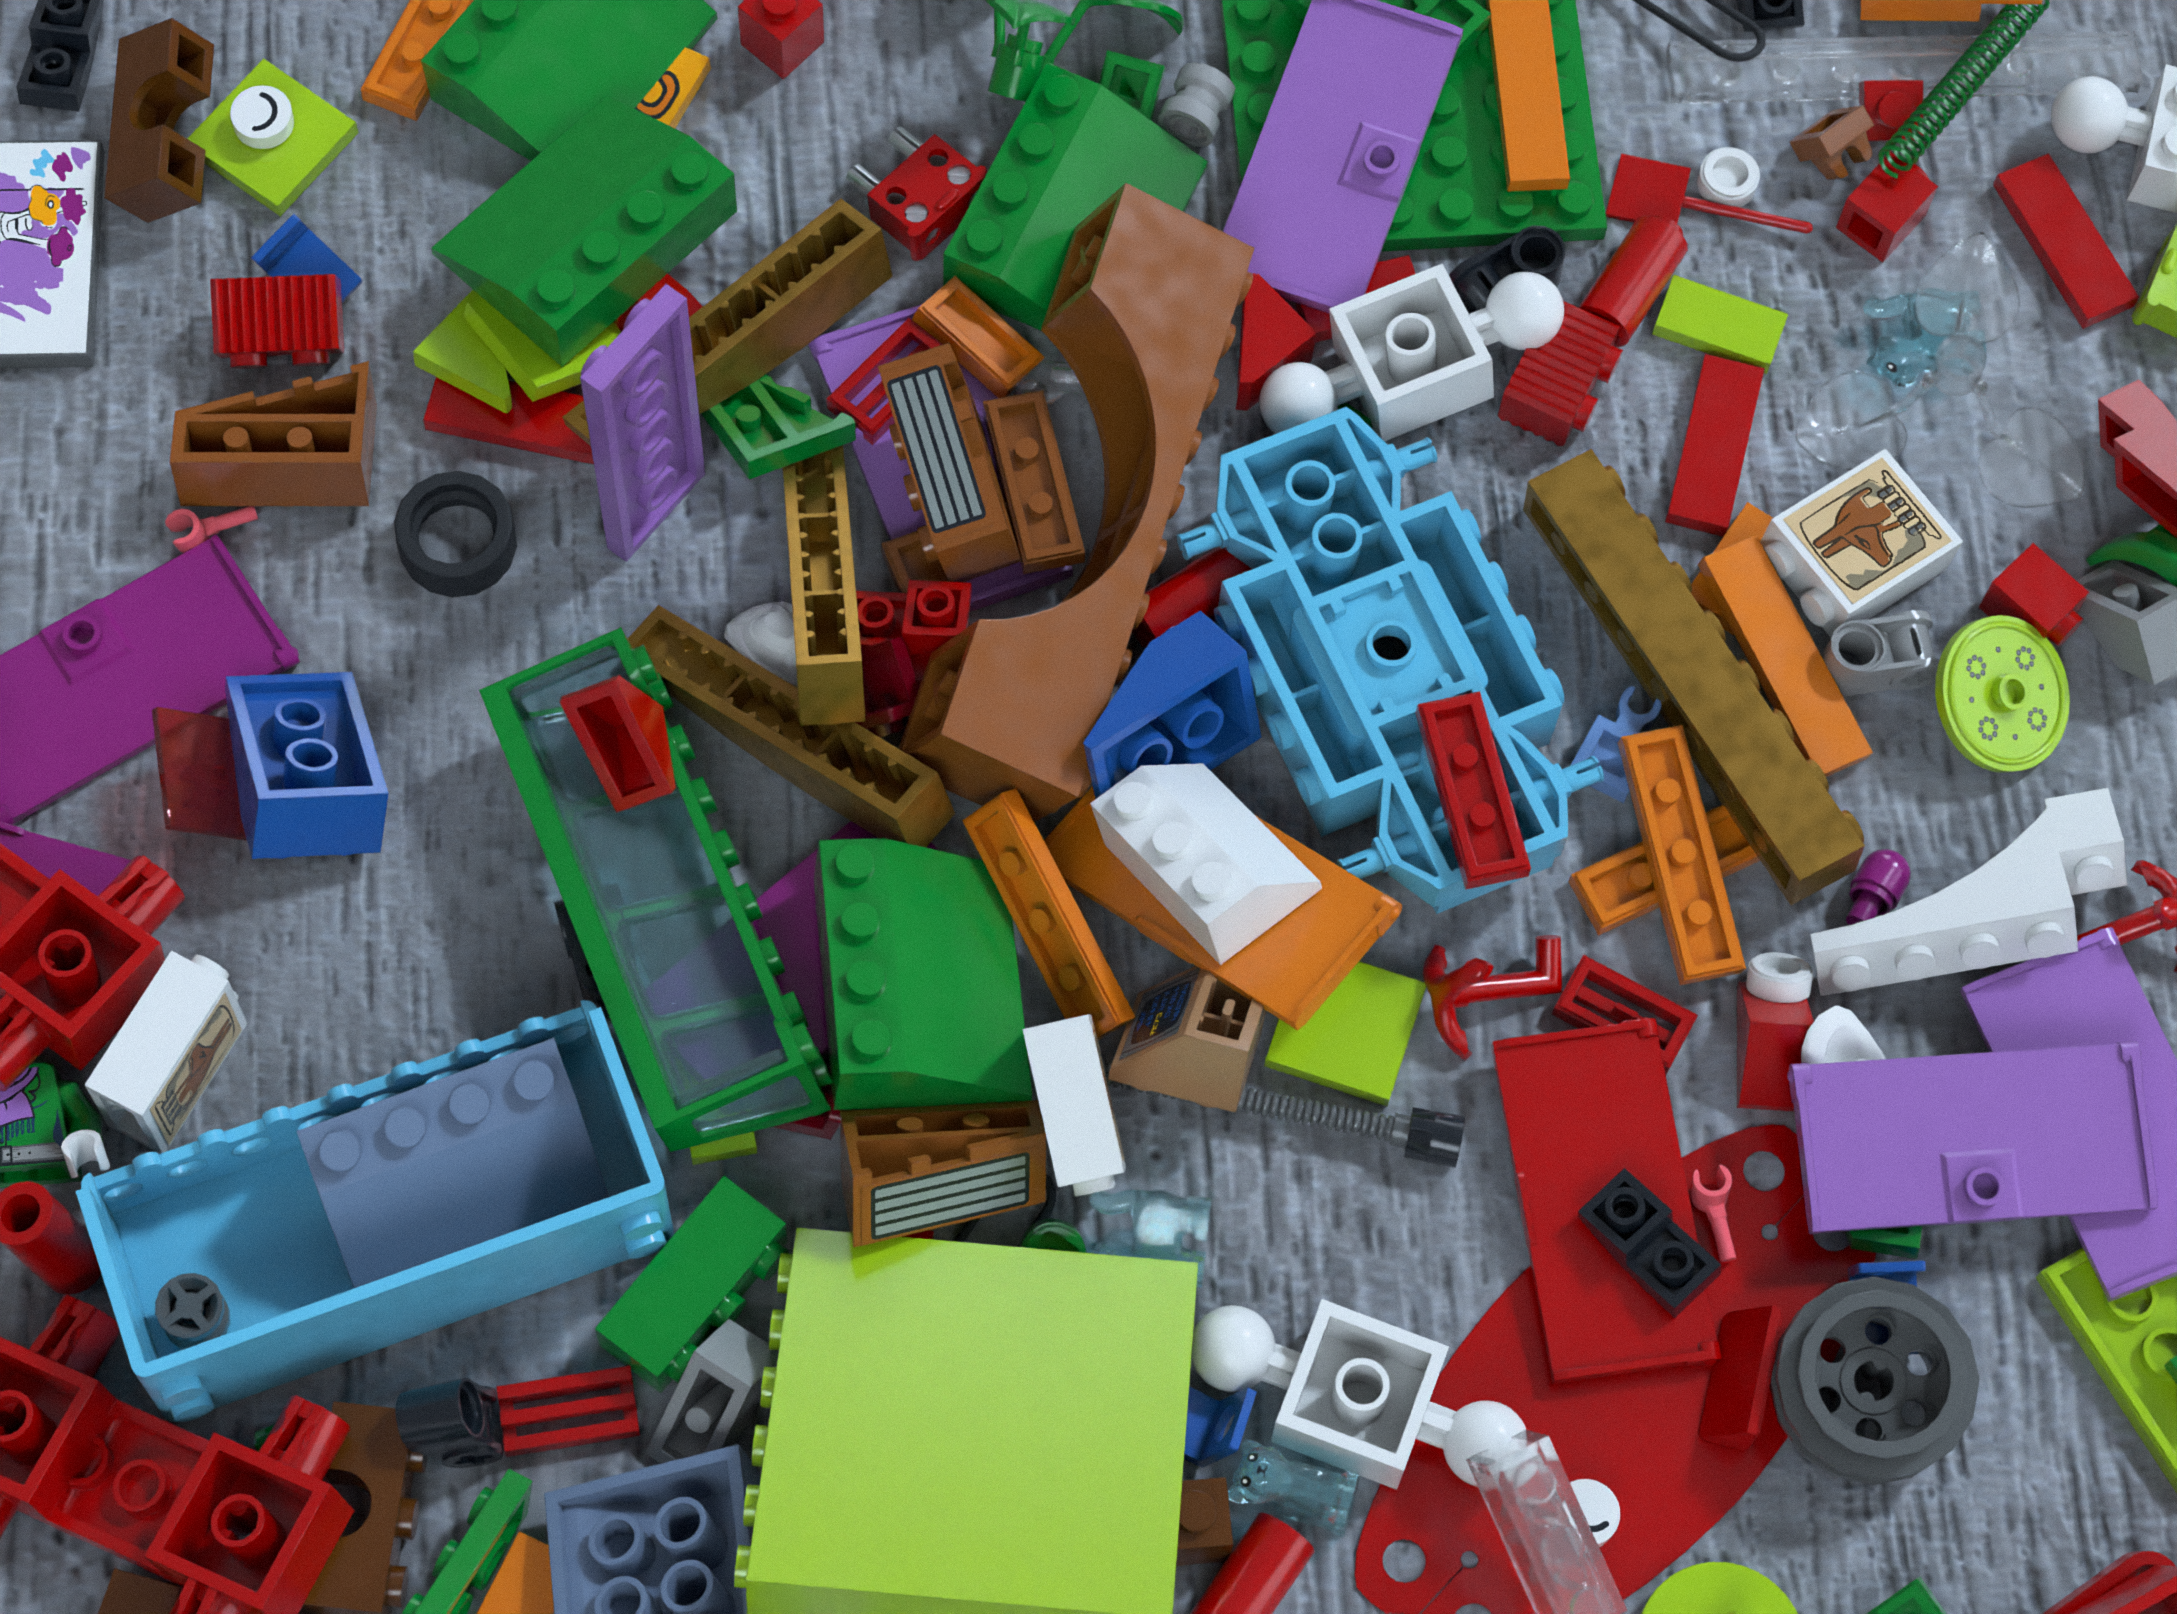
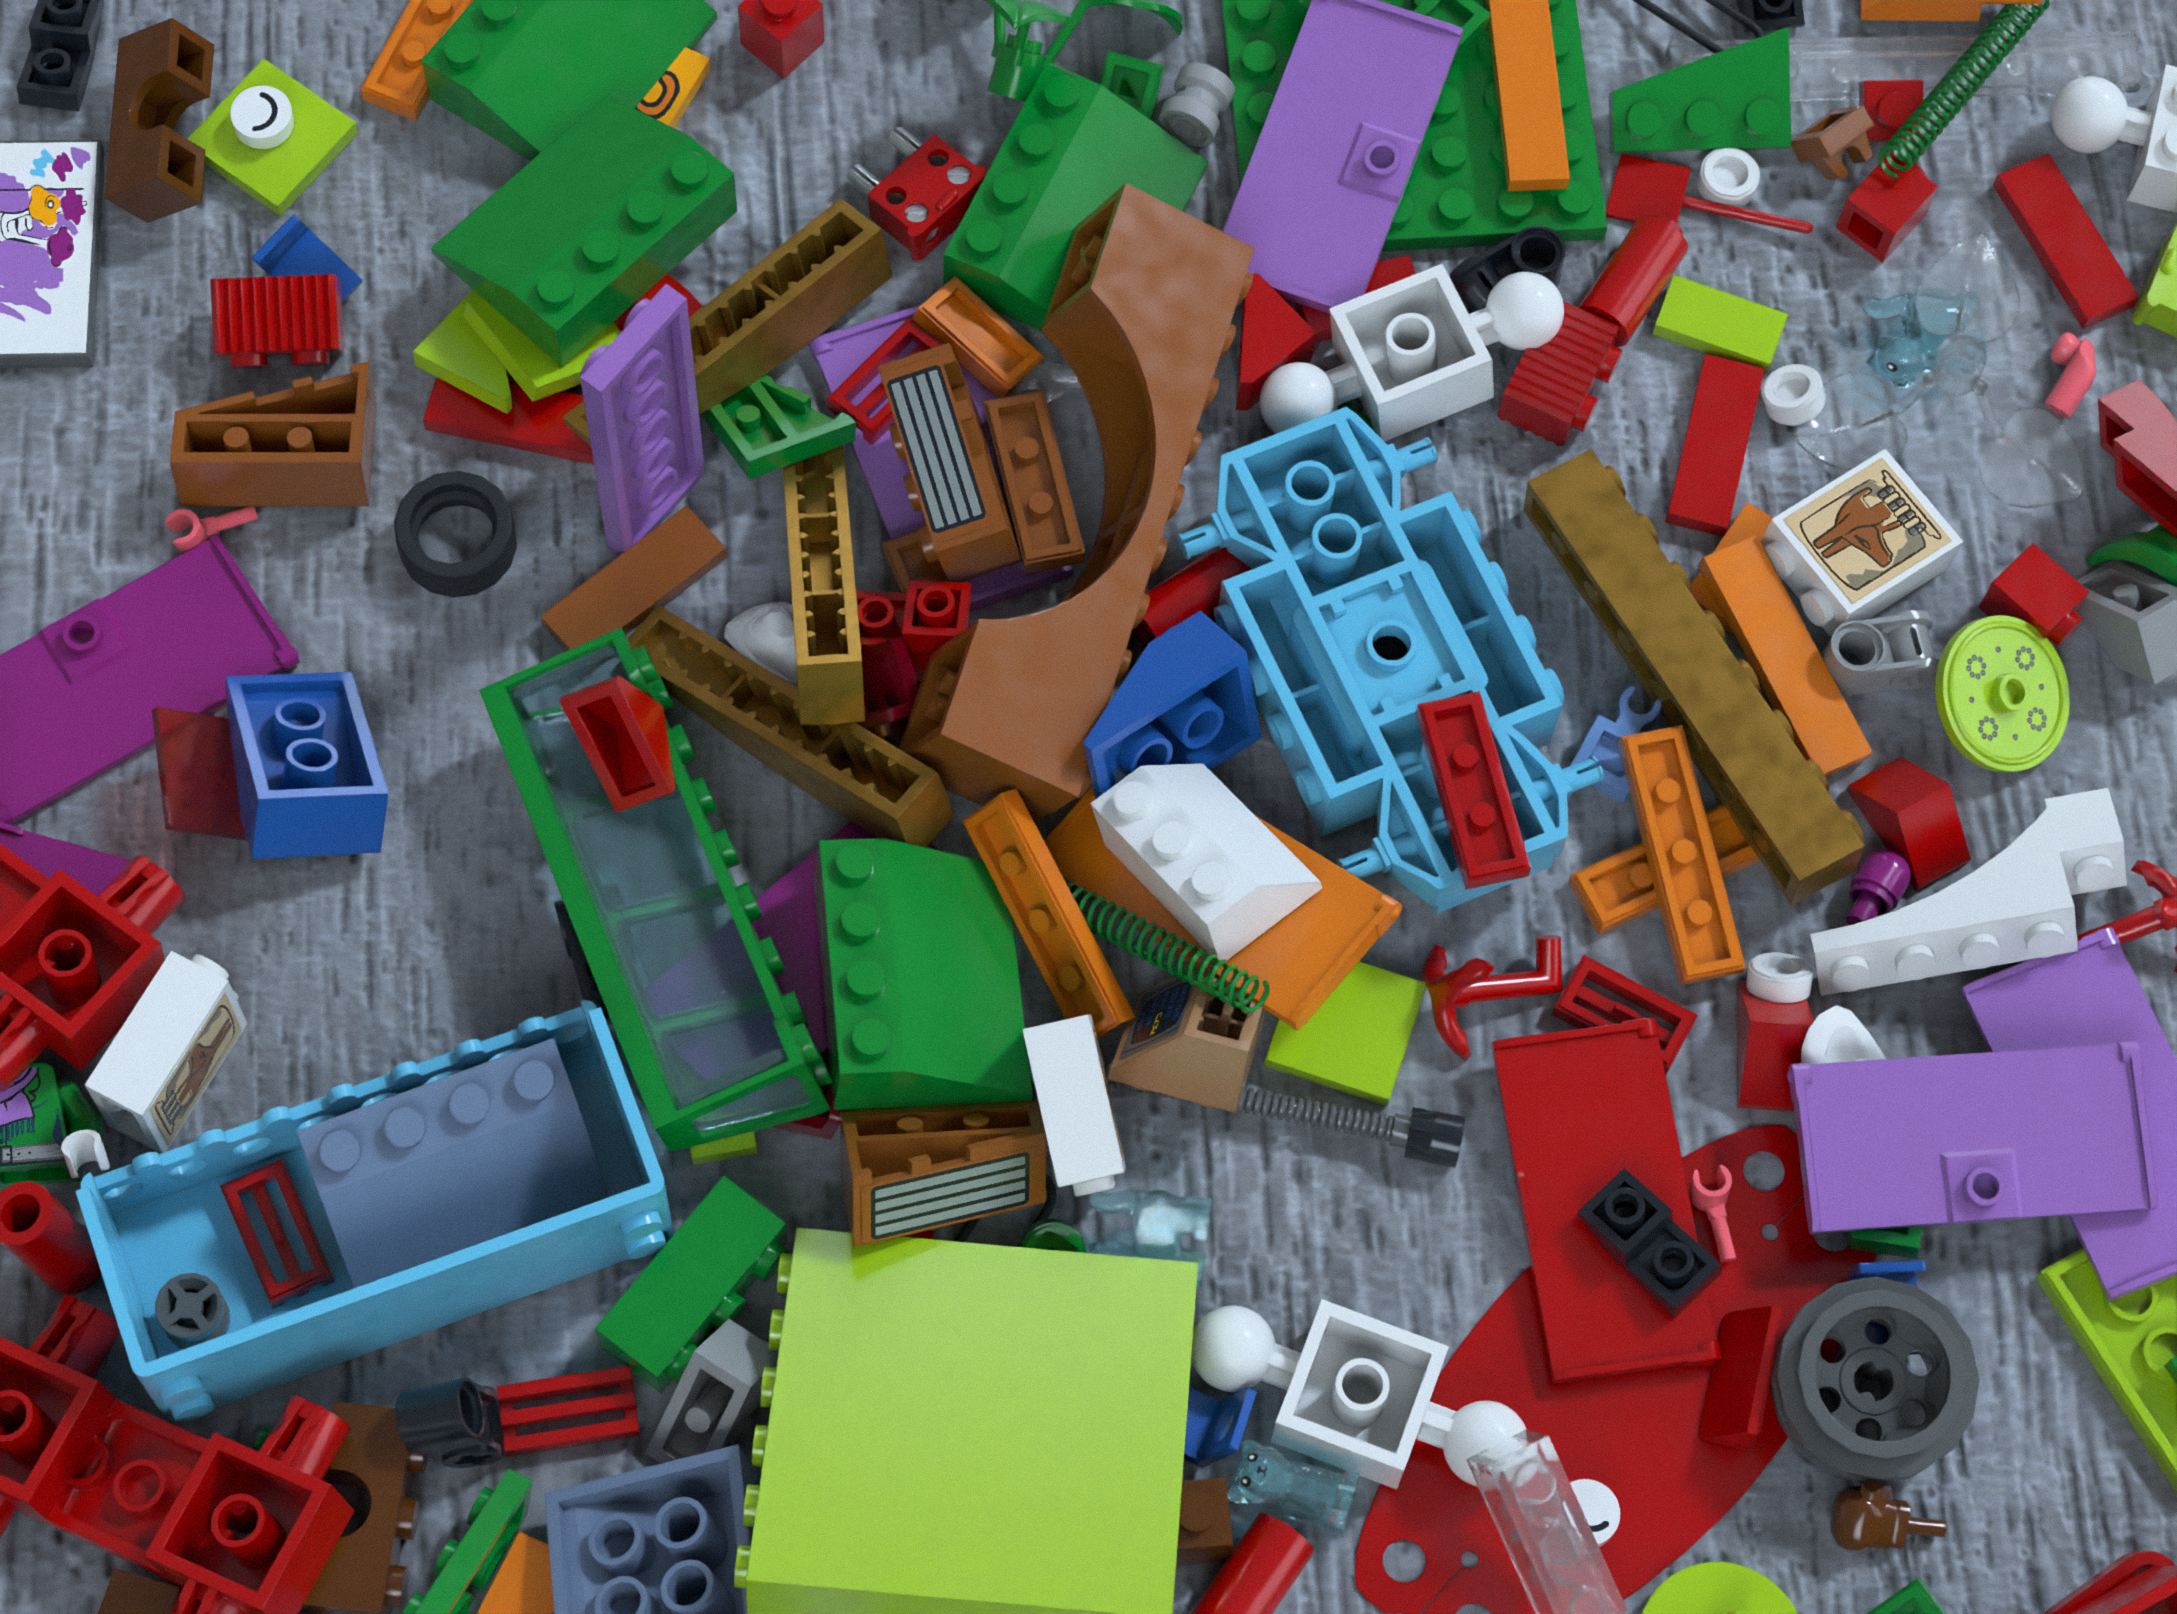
none -> red tile [220,1159,335,1309]
none -> dark orange tile [540,505,727,669]
none -> green piece [1063,876,1270,1014]
none -> green wing [1609,27,1791,153]
none -> white tile [1761,364,1826,425]
none -> reddish brown piece [1830,1479,1947,1551]
none -> red slope [1846,756,1971,892]
none -> coral arm [2044,332,2096,419]

